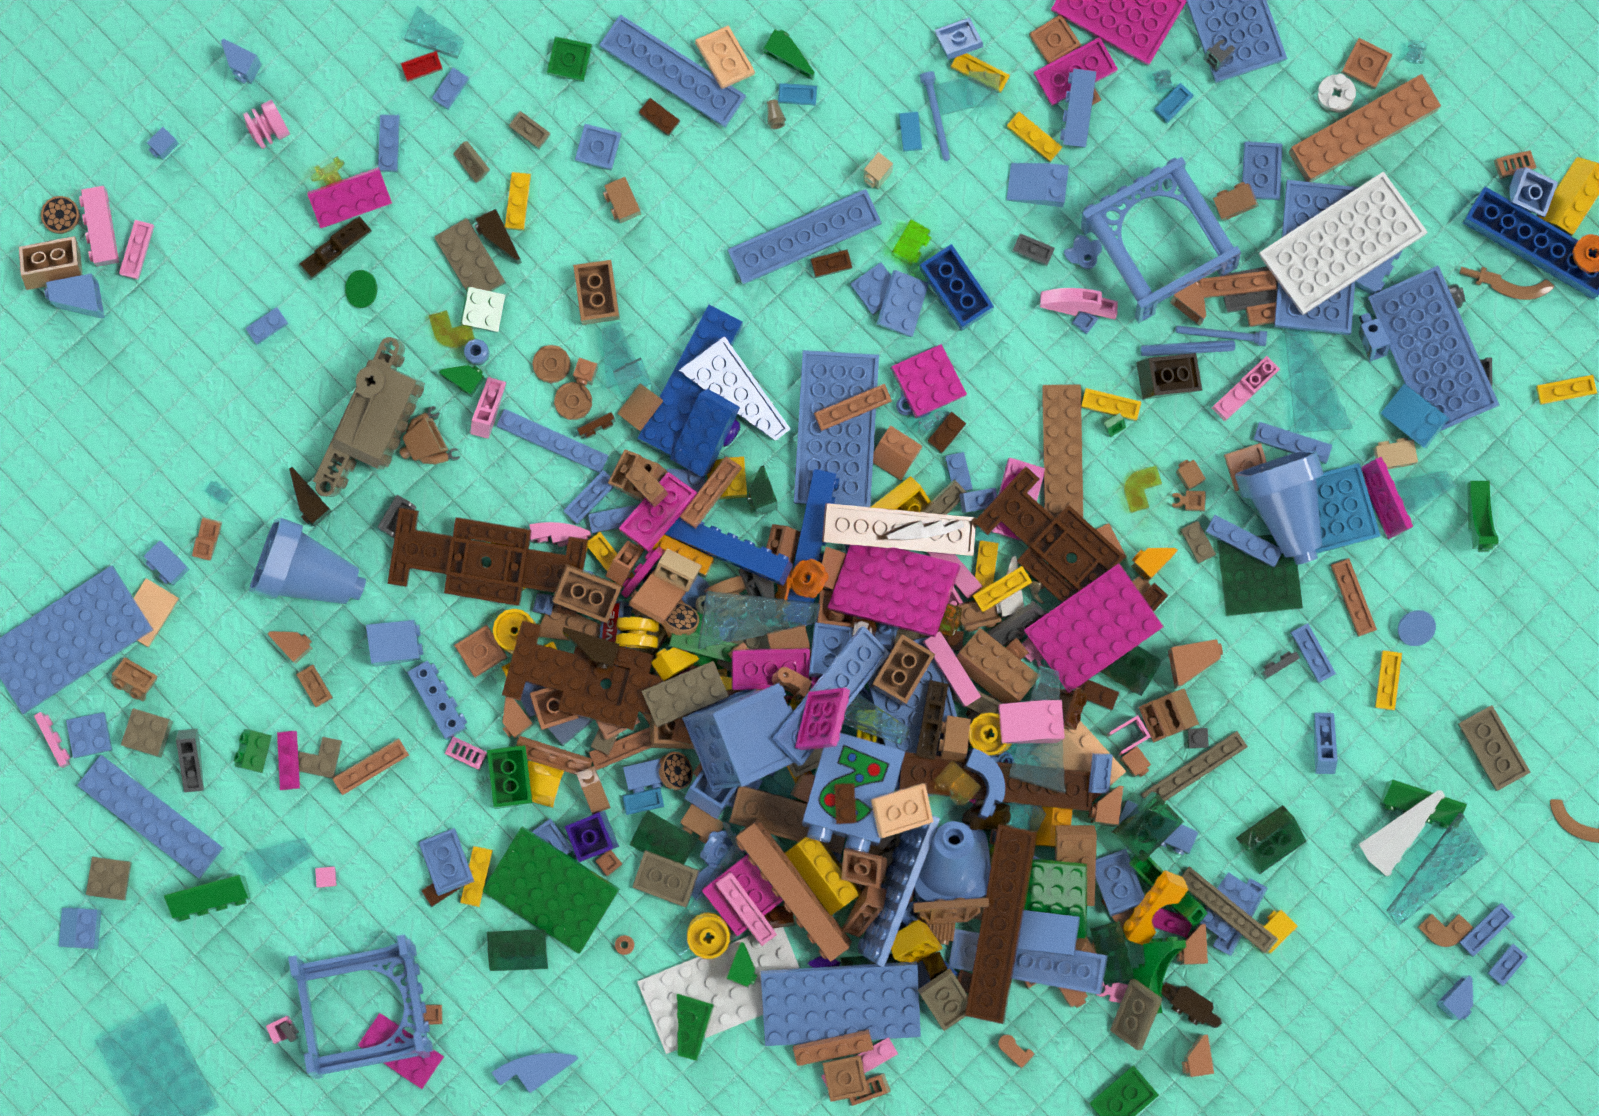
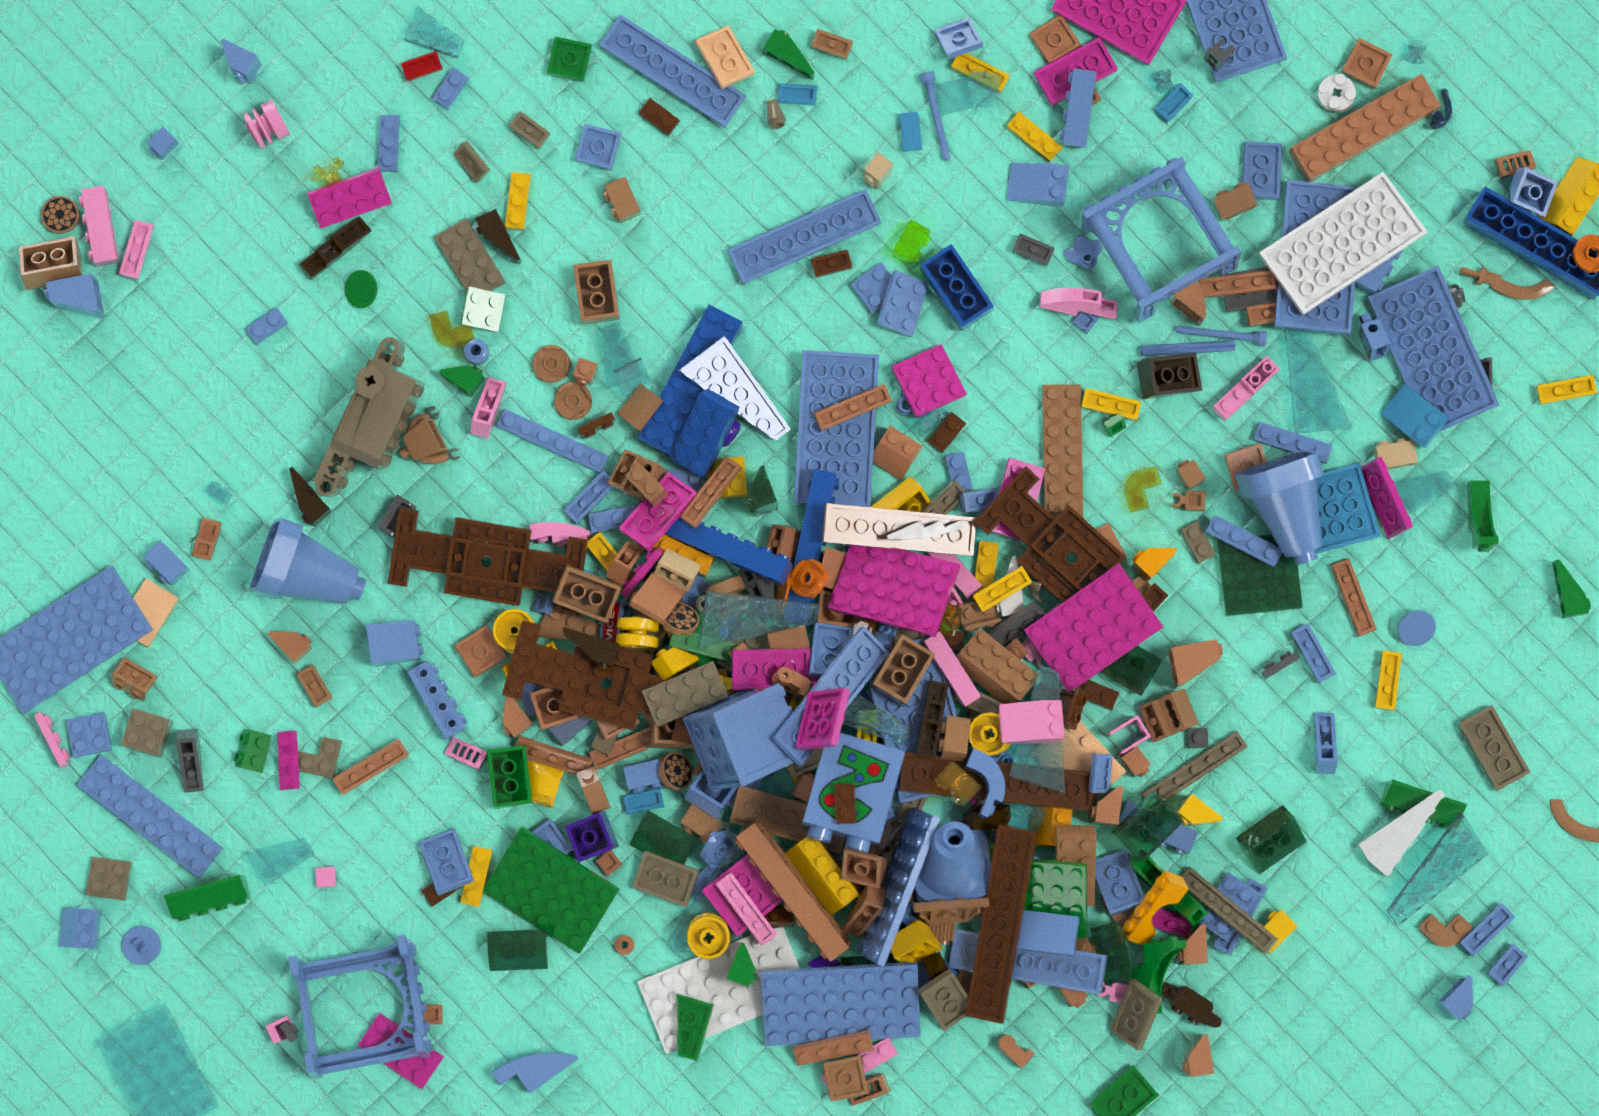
light nougat tile [871,783,933,838] -> none
none -> medium blue piece [122,926,161,965]
none -> medium nougat plate [811,29,853,60]
none -> yellow slope [1174,794,1223,826]
none -> dark blue piece [1429,88,1452,130]
none -> green slope [1552,560,1591,619]

